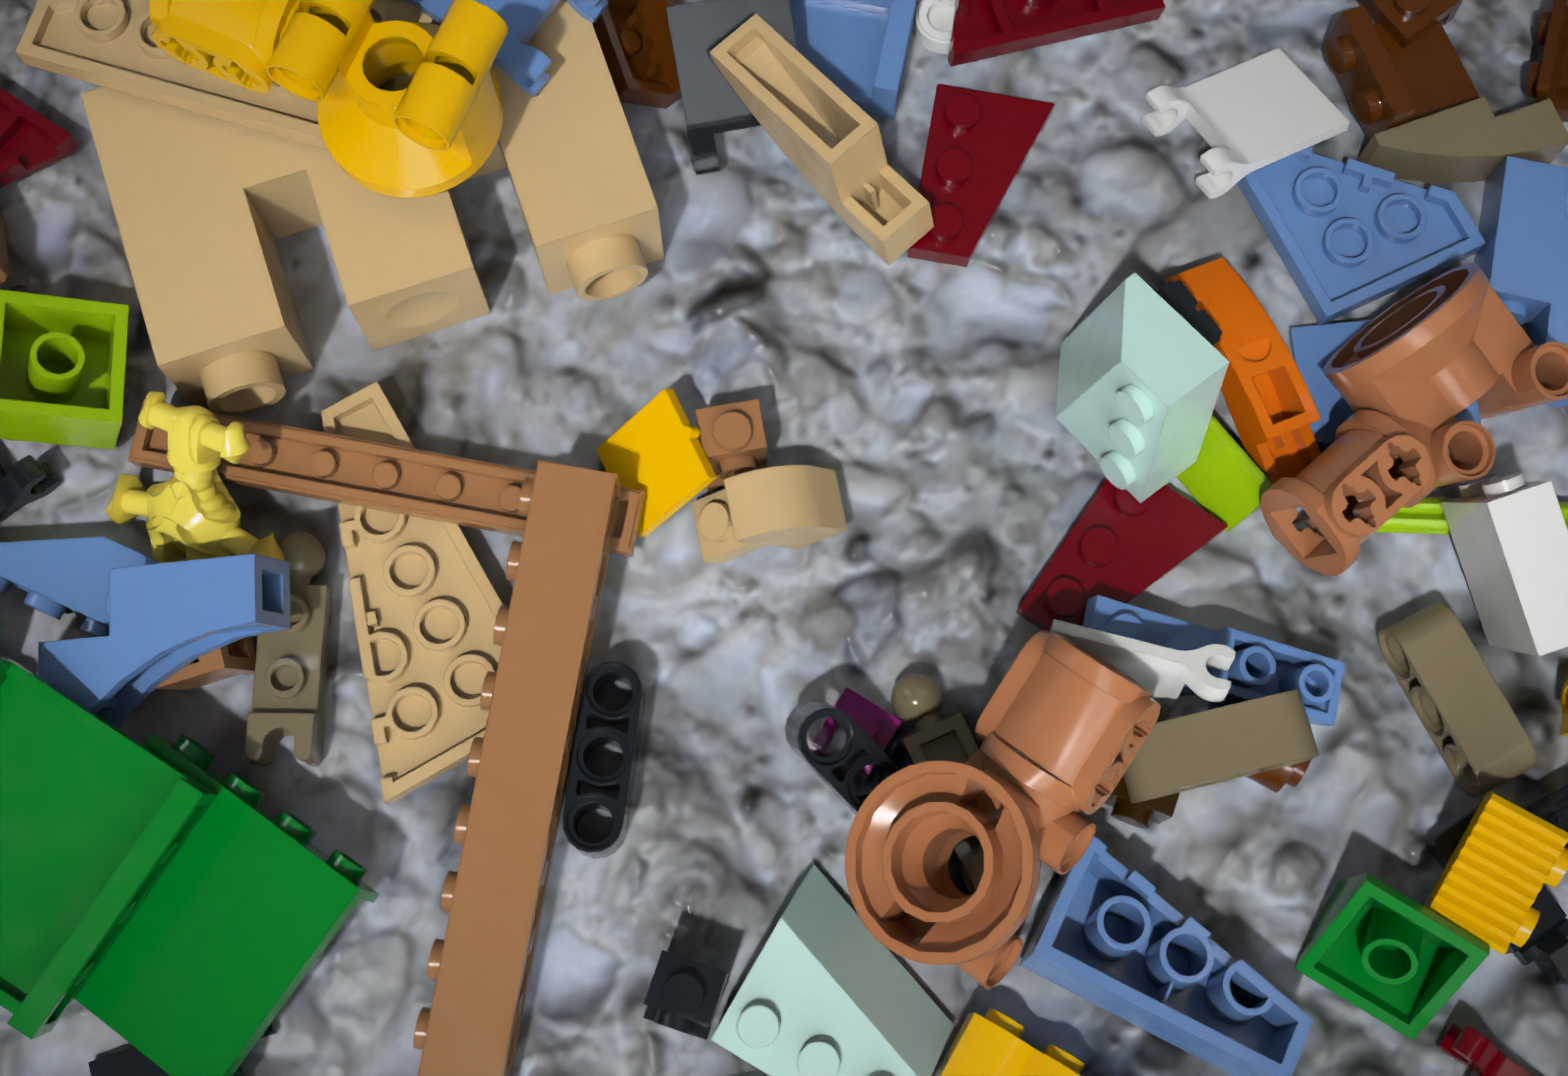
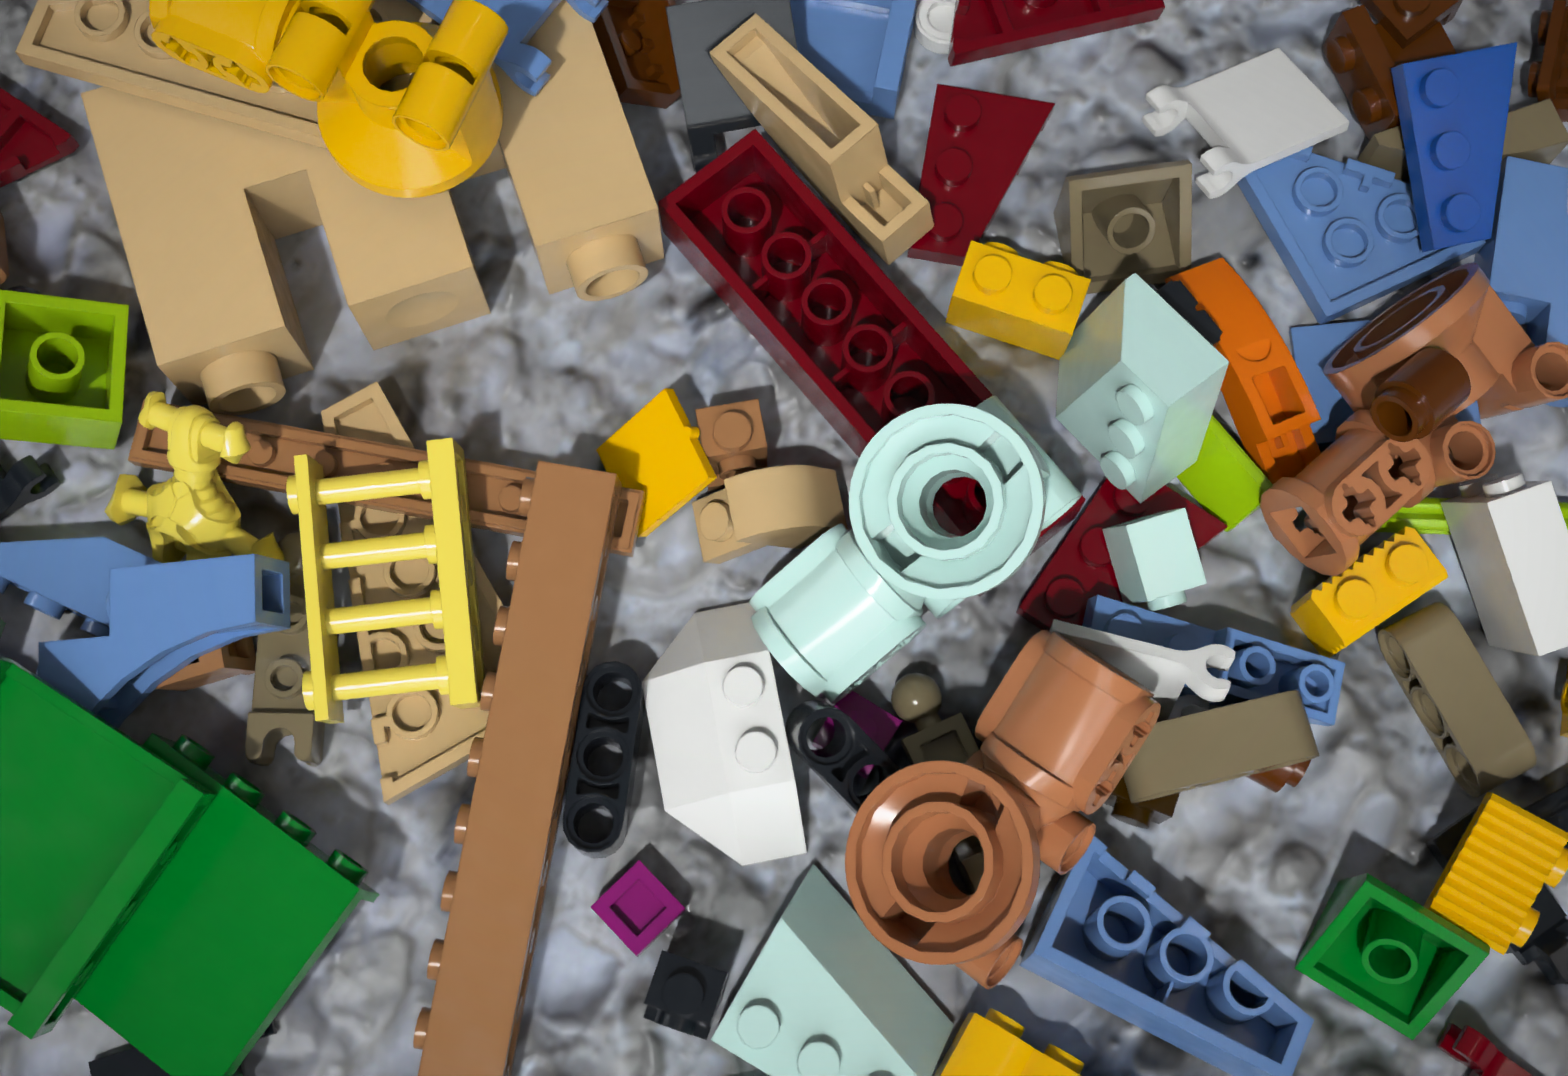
none -> light yellow fence [286,438,485,724]
none -> magenta plate [591,860,686,957]
none -> white wedge [642,602,807,867]
none -> dark red brick [658,129,1086,597]
none -> light aqua piece [749,396,1082,705]
none -> yellow brick [945,240,1091,360]
none -> dark tan slope [1053,160,1192,294]
none -> light aqua brick [1102,508,1207,611]
none -> yellow brick [1290,526,1448,658]
none -> reddish brown brick [1371,348,1471,442]
none -> blue wing [1391,42,1518,252]

